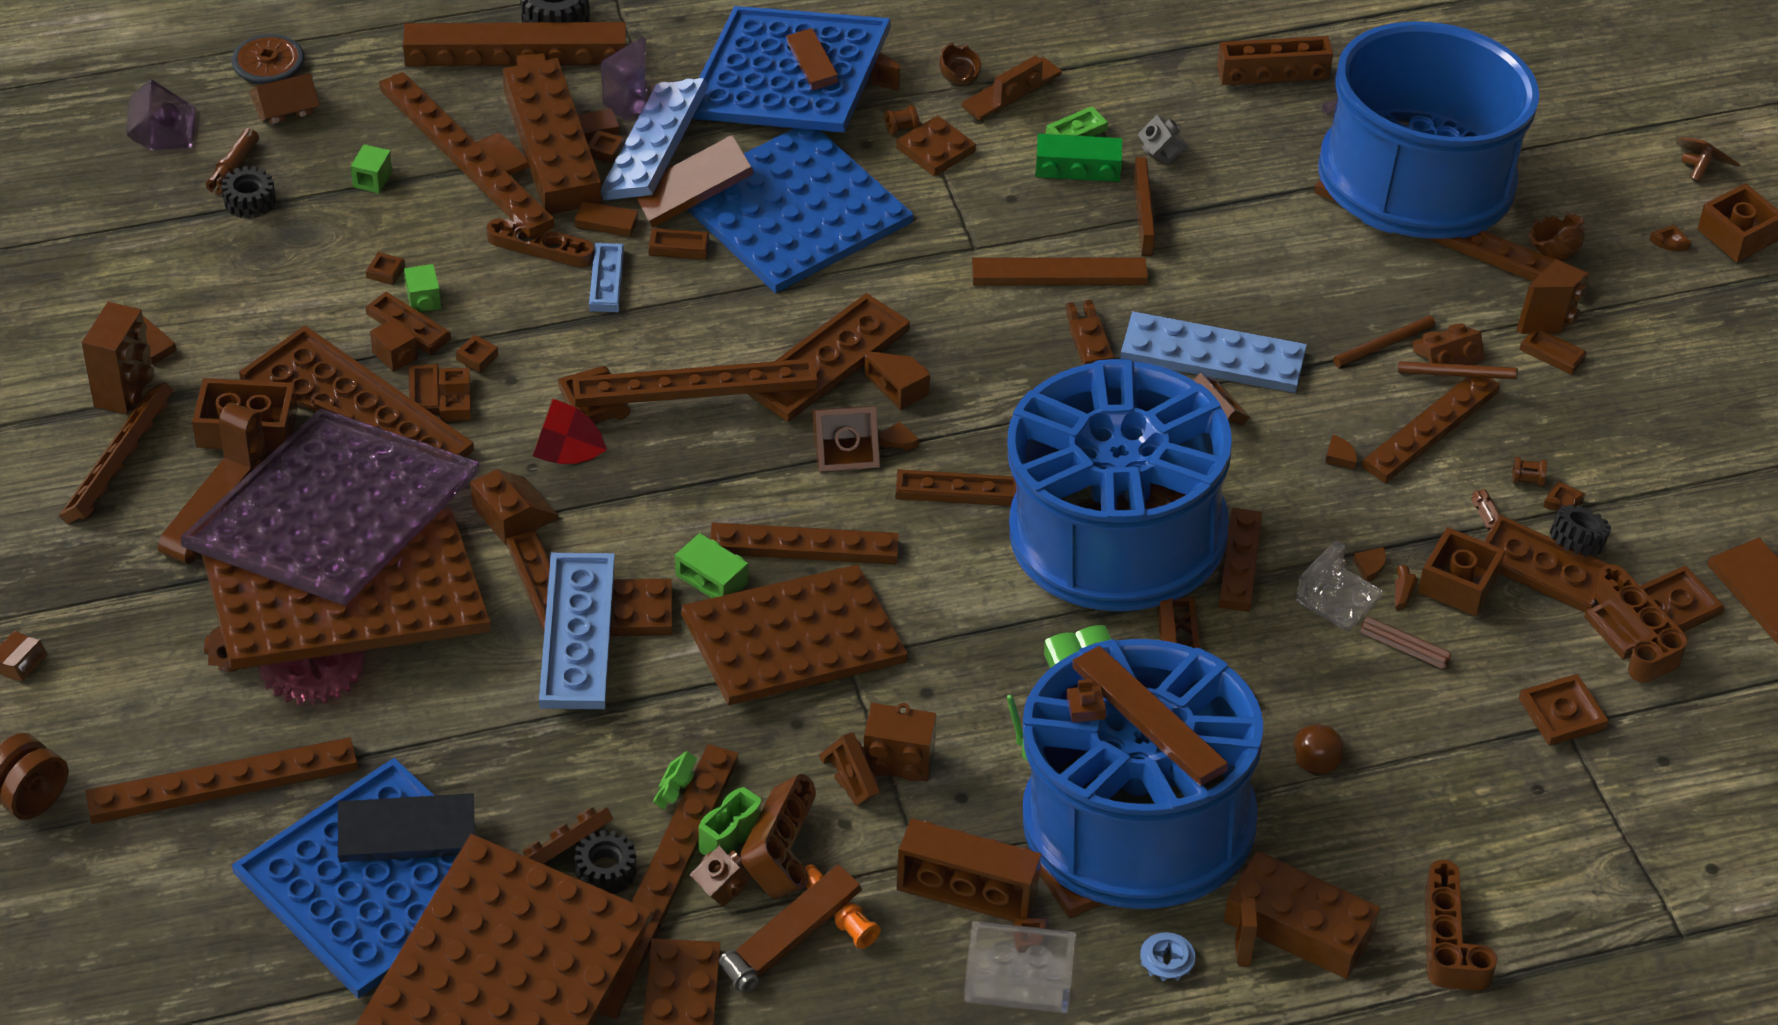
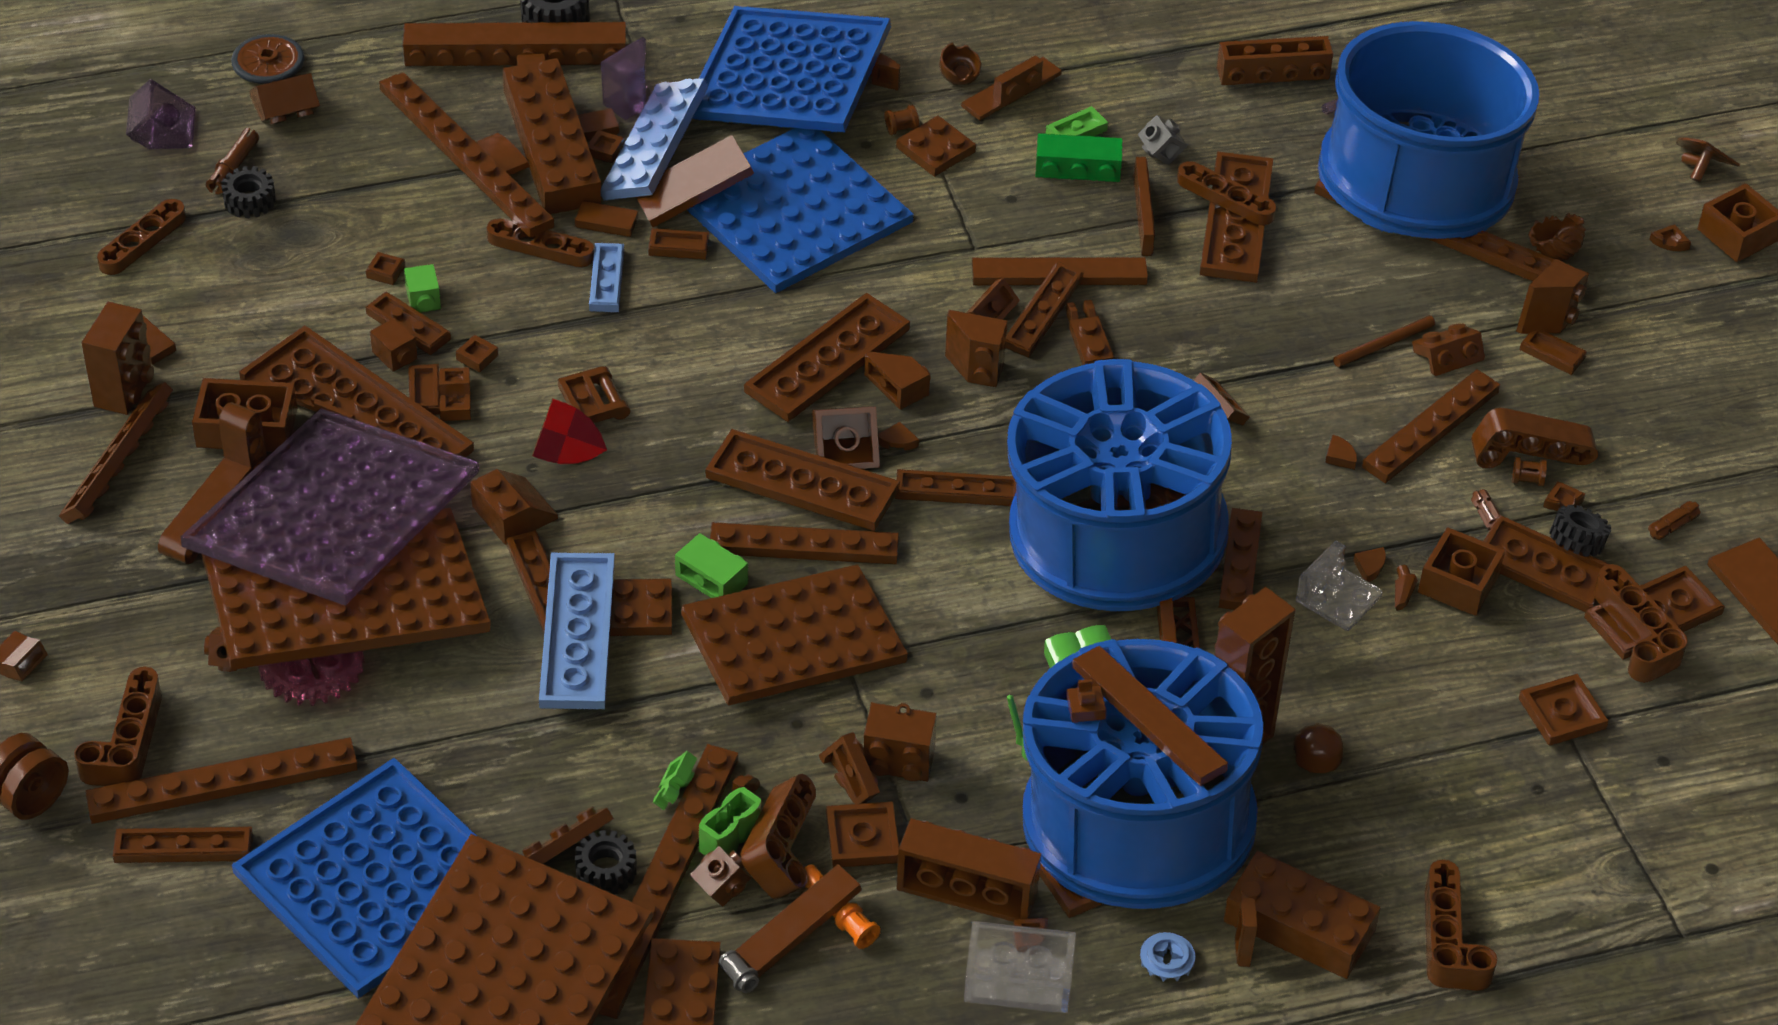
black tile [338,793,475,863] -> none
bright green brick [351,144,392,194] -> none
reddish brown plate [572,358,817,407] -> none
reddish brown tile [786,28,839,90] -> none
medium blue plate [1120,311,1306,393] -> none
reddish brown axle [1360,617,1451,669] -> none
reddish brown bar [1398,361,1518,380] -> none
none -> reddish brown beam [74,666,162,786]
none -> reddish brown beam [97,199,186,275]
none -> reddish brown tile [113,827,253,863]
none -> reddish brown plate [705,429,900,531]
none -> reddish brown tile [732,774,760,793]
none -> reddish brown plate [826,802,899,868]
none -> reddish brown slope [945,310,1007,388]
none -> reddish brown plate [966,277,1020,320]
none -> reddish brown tile [1005,261,1084,358]
none -> reddish brown beam [1177,161,1276,225]
none -> reddish brown plate [1199,151,1273,283]
none -> reddish brown brick [1215,587,1296,745]
none -> reddish brown beam [1471,408,1598,468]
none -> reddish brown axle [1648,501,1701,540]

